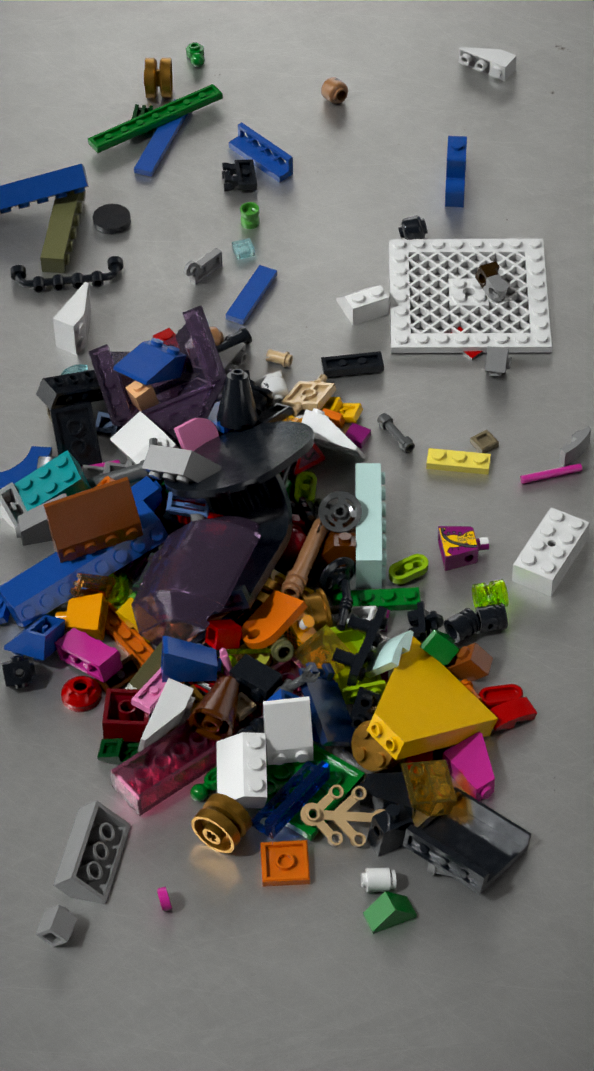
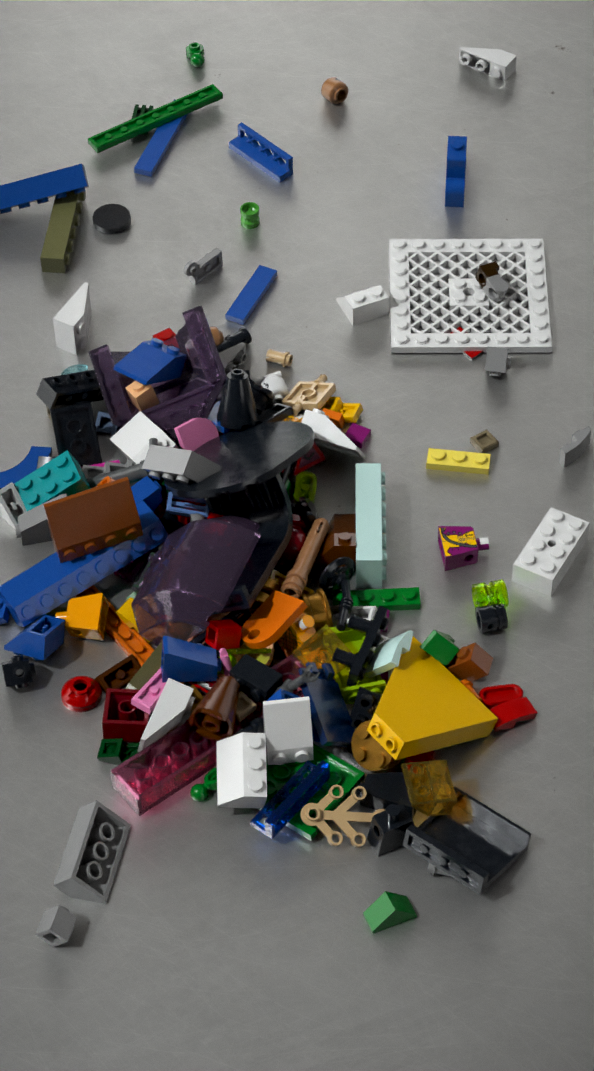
black bar [10,256,123,293] -> none
dark pink brick [55,628,123,683] -> none
clear orange tile [70,573,116,599] -> none
clear neon green plate [105,569,129,607] -> none
pearl gold wheel [144,58,173,98] -> none
dark pink tile [157,886,172,912] -> none
pearl gold wheel [191,793,252,853] -> none
black plate [222,159,257,191] -> none
clear light blue tile [232,238,256,259] -> none
orange tile [260,840,310,887] -> none
olive brick [267,635,294,662] -> none
dark grey dish [315,491,362,533] -> none
black plate [321,351,384,377] -> none
white brick [361,867,396,892] -> none
dark grey bar [377,413,415,453] -> none
lime plate [388,554,429,584] -> none
black head [398,215,428,240] -> none
black hips [407,601,444,641] -> none
dark pink slope [442,731,495,801] -> none
black piece [444,608,481,643] -> none
dark pink bar [520,463,582,484] -> none

